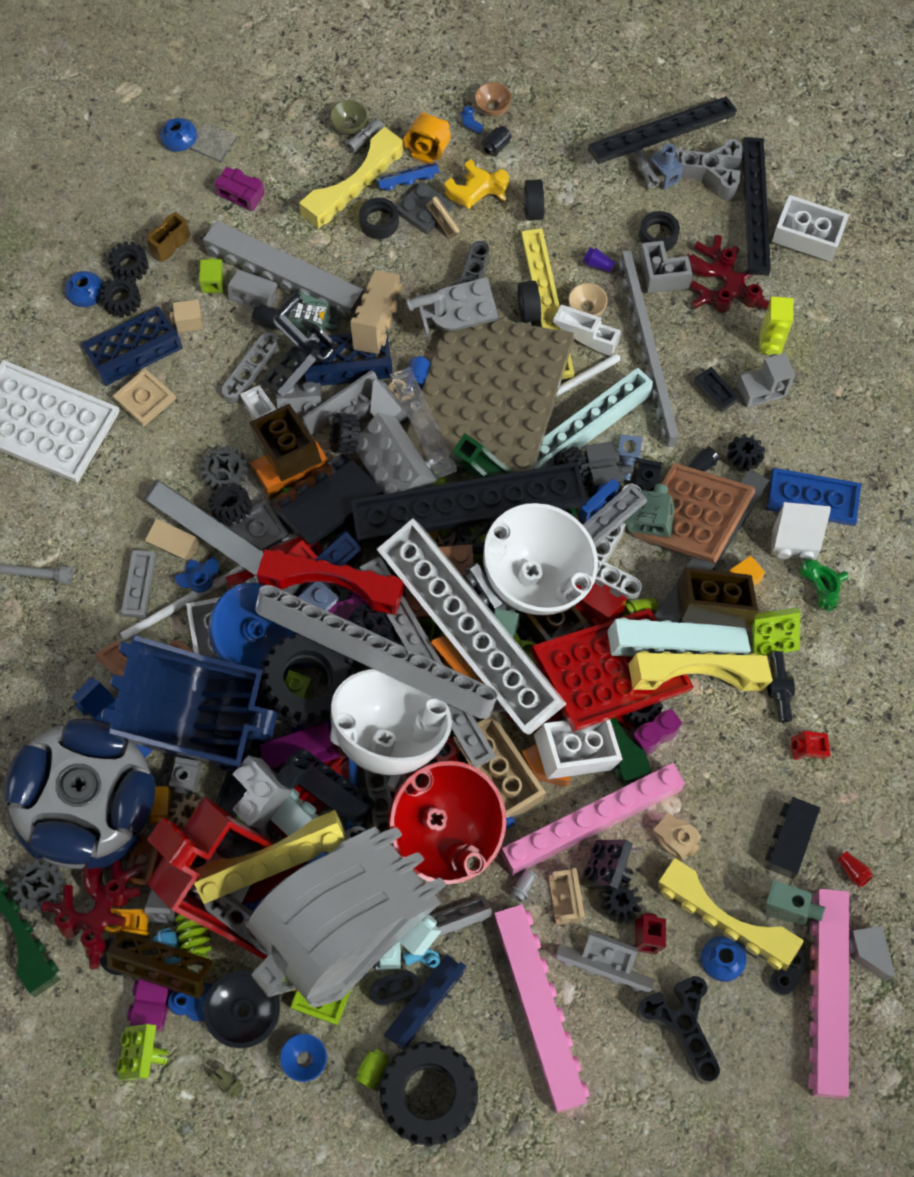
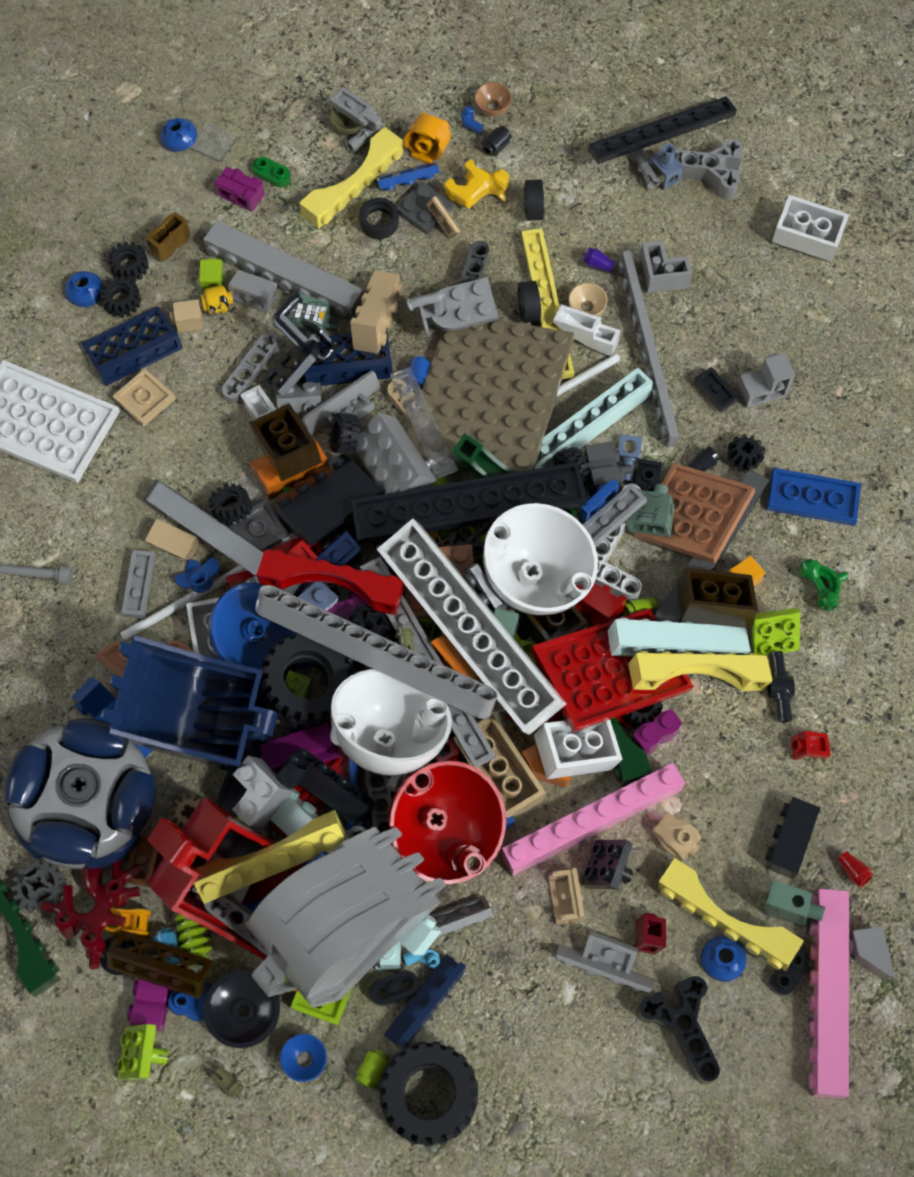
light grey slope [144,889,178,924] -> none
light orange brick [149,786,172,825] -> none
light grey brick [169,757,202,797] -> none
dark grey gear [200,445,249,491] -> none
black brick [252,304,279,330] -> none
light grey slope [370,379,411,424] -> none
bright pink brick [494,904,589,1114] -> none
light grey pin [510,869,538,902] -> none
black gear [600,882,643,924] -> none
black tyre [639,211,680,252] -> none
dark red plant [686,235,769,313] -> none
black plate [742,137,771,276] -> none
neon yellow brick [759,296,794,355] -> none
white slope [771,502,831,561] -> none
none -> yellow head [201,285,234,316]
none -> green plate [252,157,291,188]
none -> light grey hinge [329,87,382,131]
none -> olive pin [395,627,414,651]

